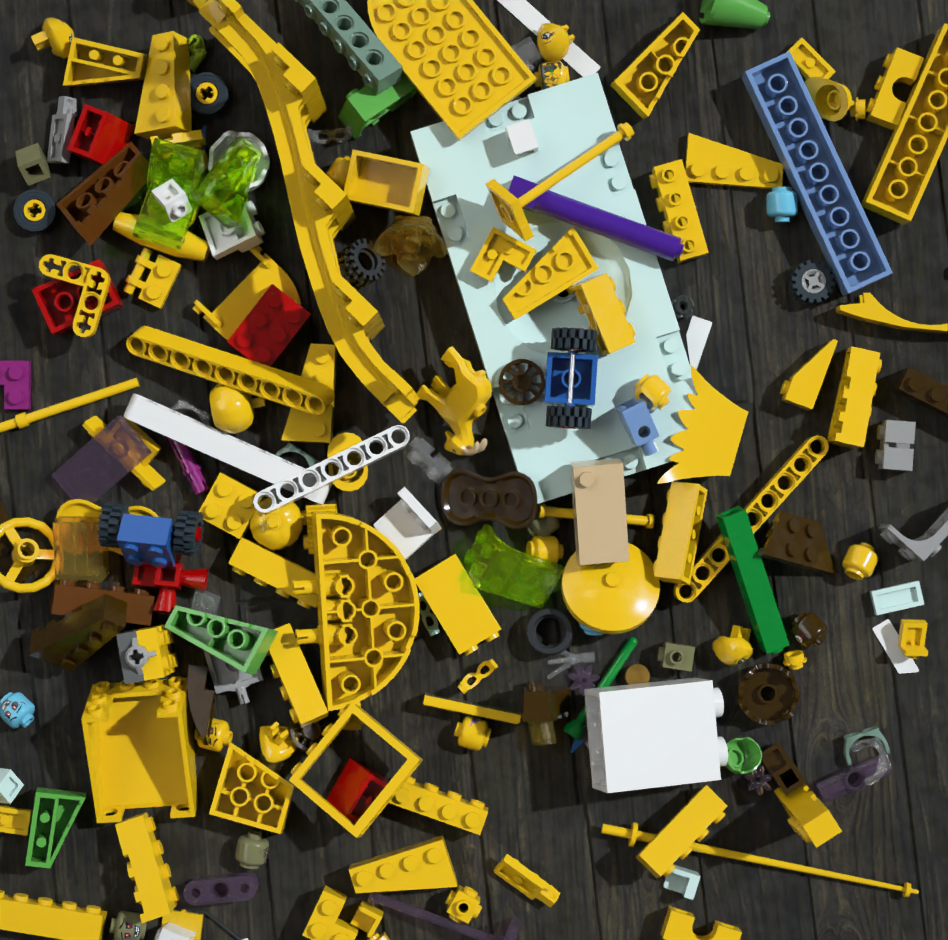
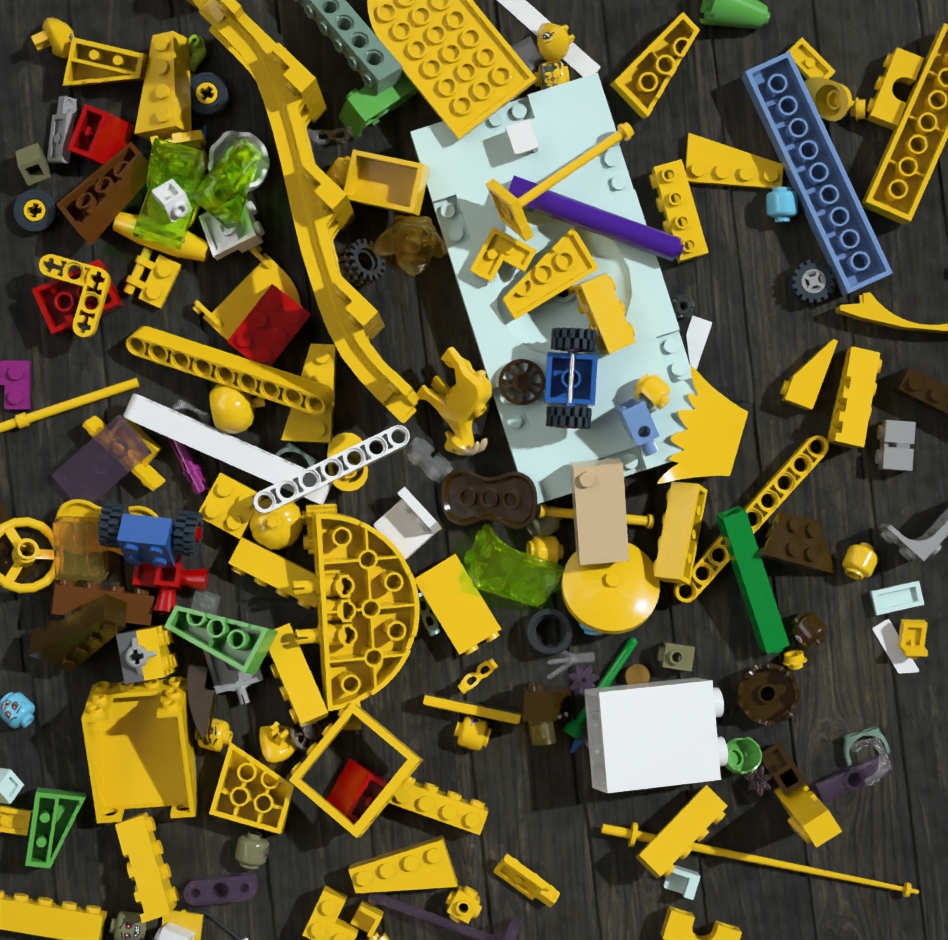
yellow piece [712,625,753,665] -> none

